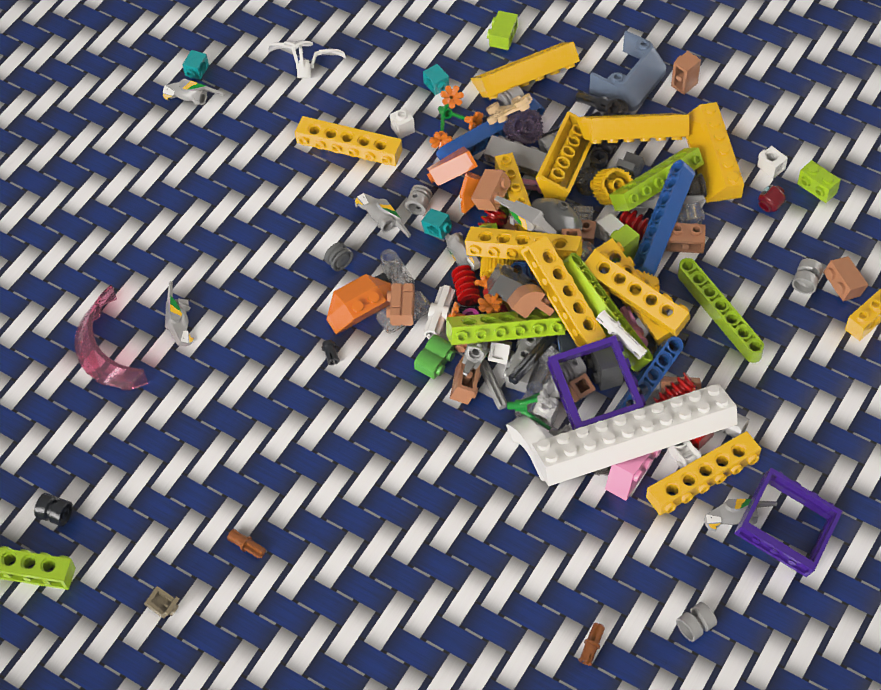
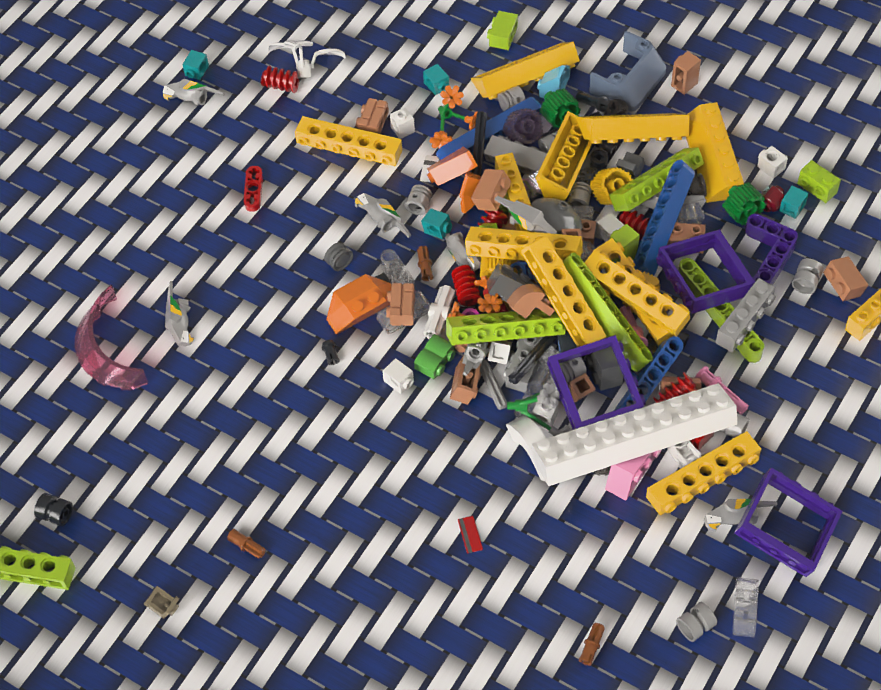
tan plant [486,93,532,125] -> none
white pin [596,310,647,360] -> none
none -> red beam [244,166,263,212]
none -> red piece [261,65,299,93]
none -> nougat brick [356,98,389,134]
none -> white brick [383,358,414,394]
none -> dark orange axle [417,246,433,281]
none -> white sticker [420,155,439,182]
none -> red sticker [458,516,483,553]
none -> black axle [472,111,487,176]
none -> clear brick [523,171,542,198]
none -> medium azure slope [537,65,570,98]
none -> green brick [539,88,581,128]
none -> light grey piece [567,182,592,213]
none -> dark purple window [656,229,755,314]
none -> bright pink pin [695,366,749,415]
none -> light grey brick [716,278,776,353]
none -> green brick [722,182,766,226]
none -> clear beam [732,577,759,638]
none -> dark purple beam [745,214,798,285]
none -> teal brick [780,186,809,219]

